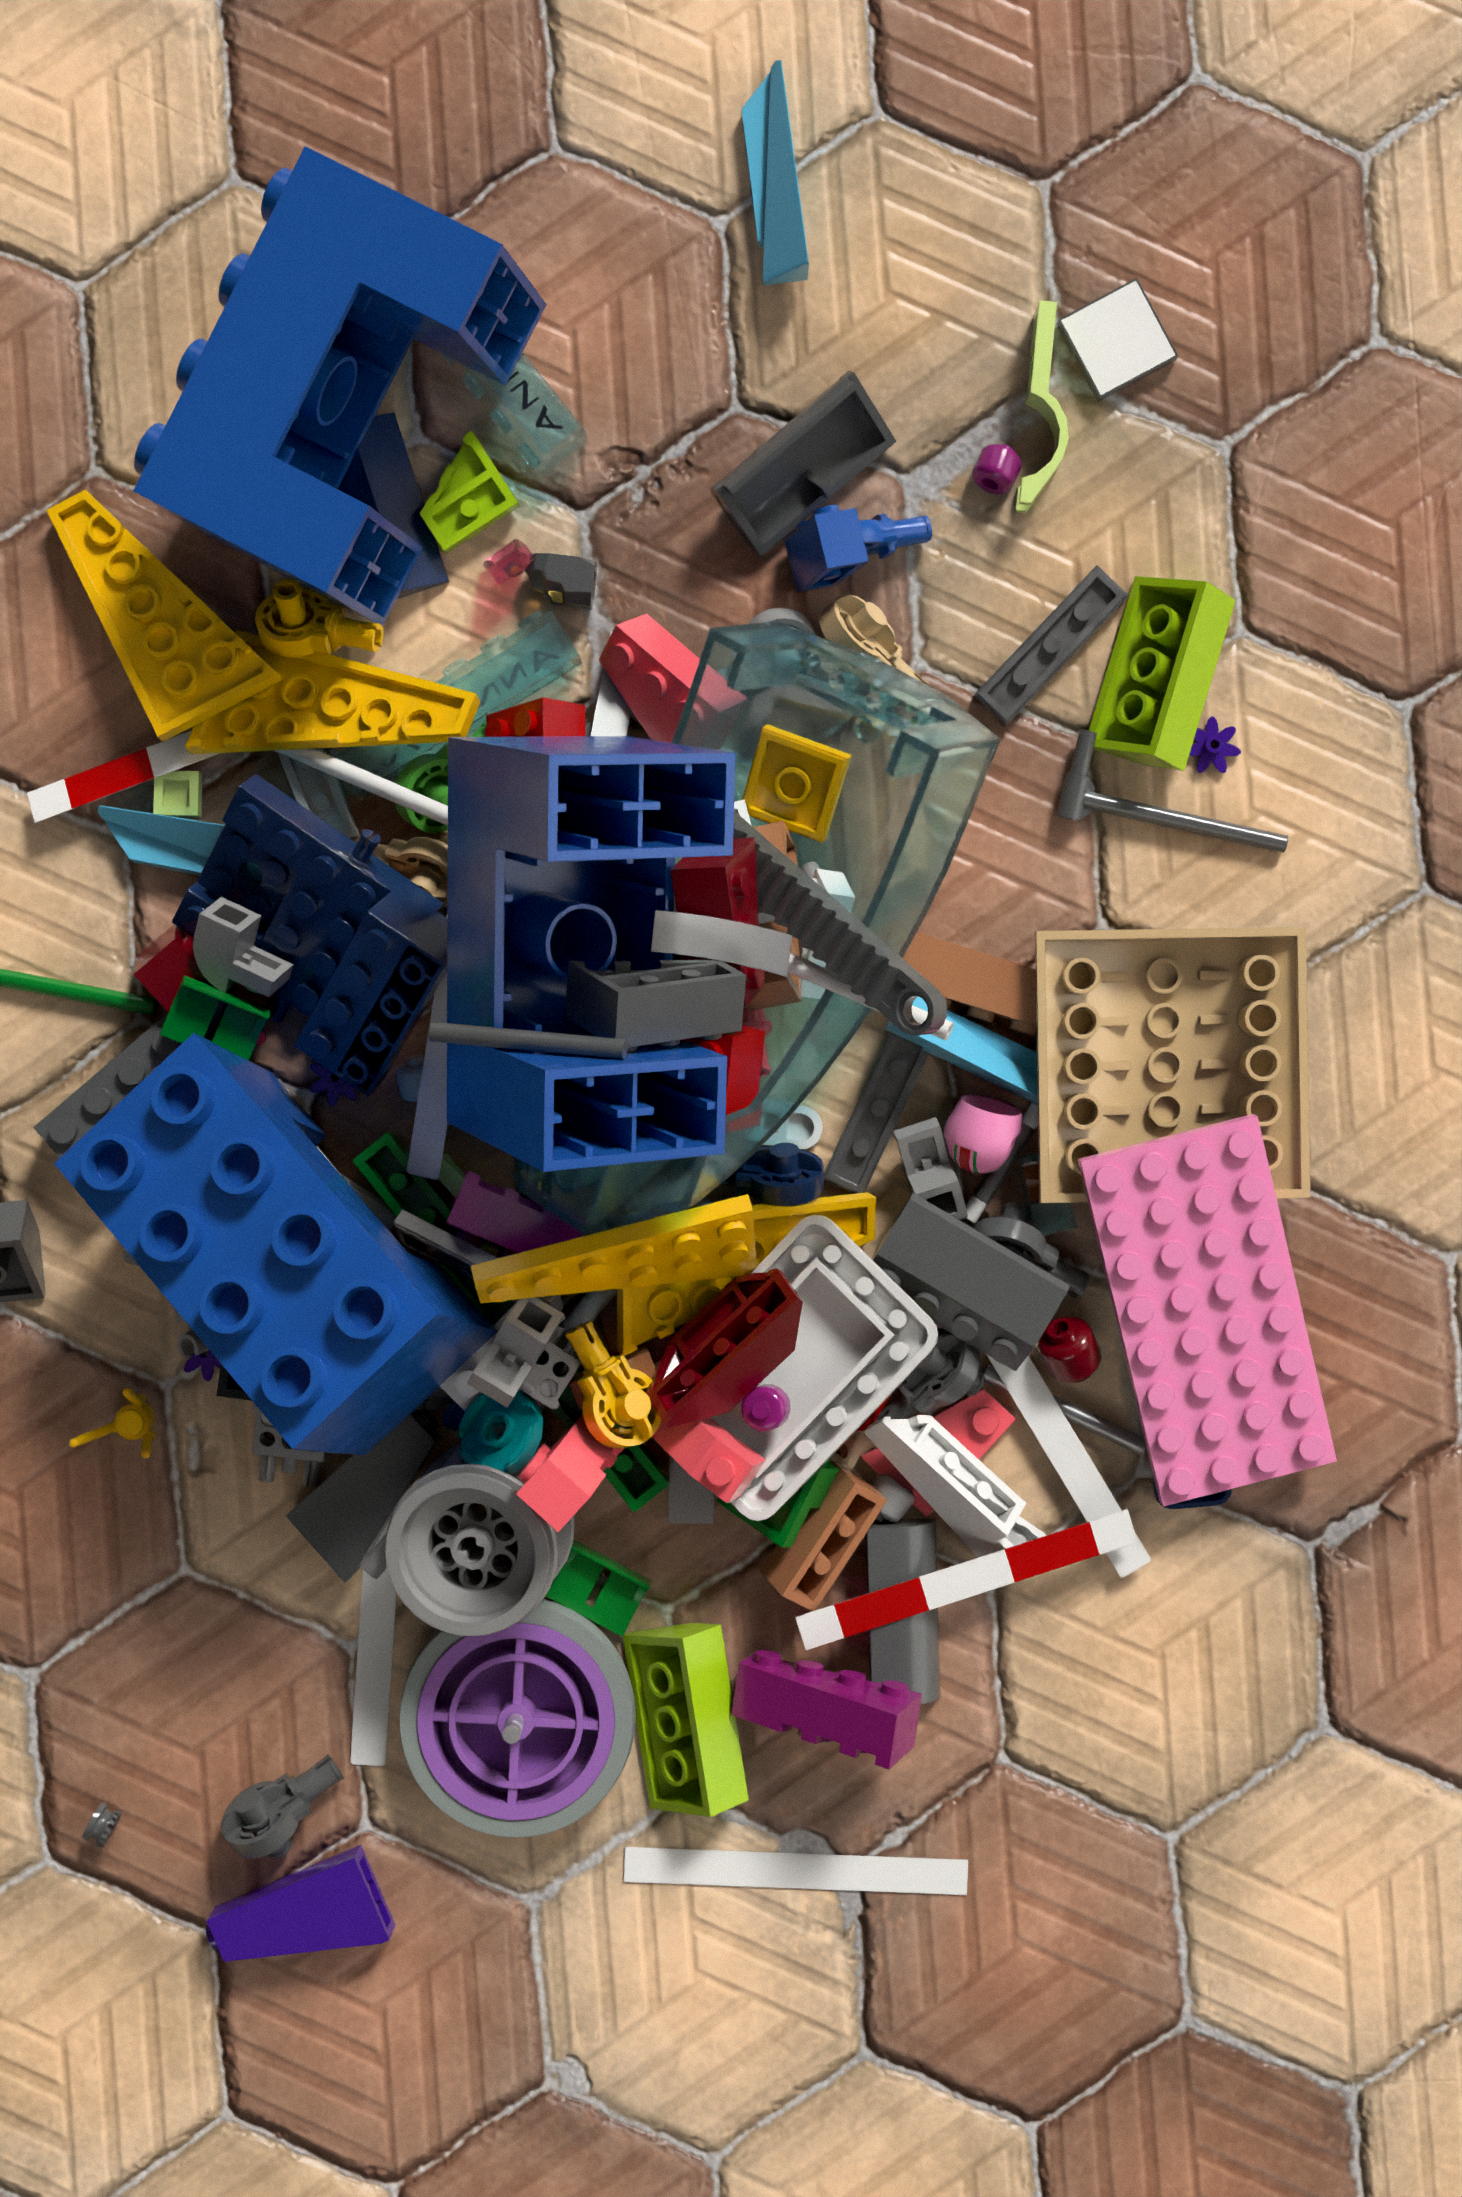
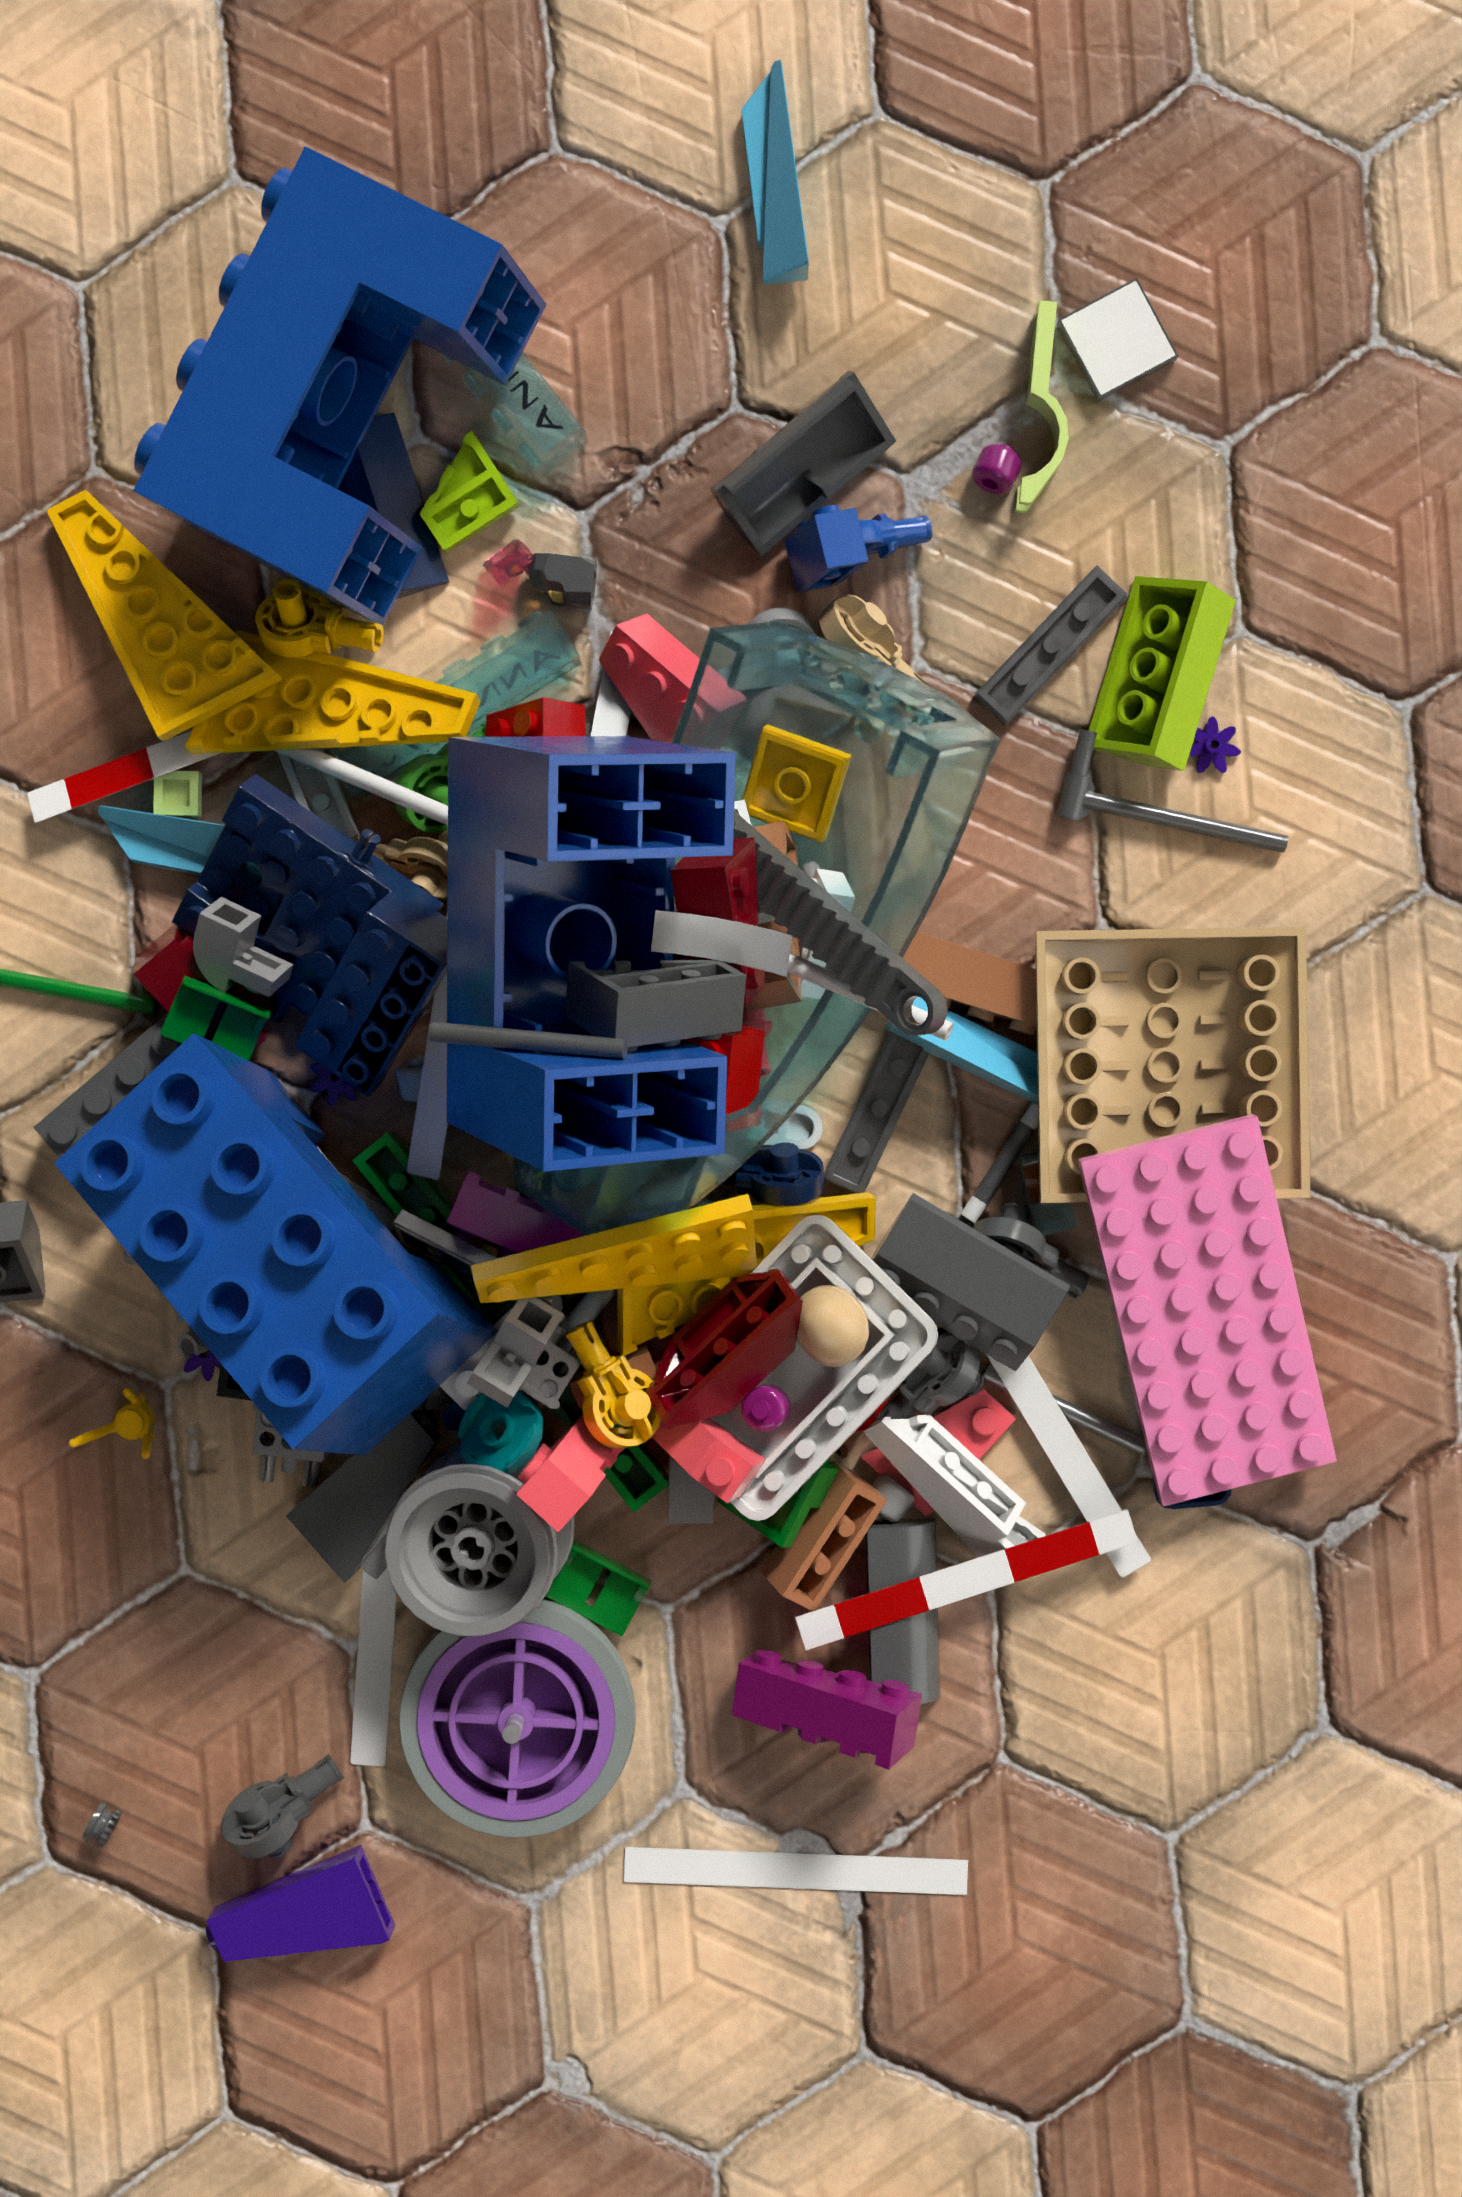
tile [439,1153,466,1198] -> none
lime slope [623,1623,749,1817] -> none
light grey brick [894,1117,968,1220] -> none
bright pink helmet [944,1094,1023,1174] -> none
dark red head [1037,1317,1102,1383] -> none
none -> tan hat [797,1285,869,1367]

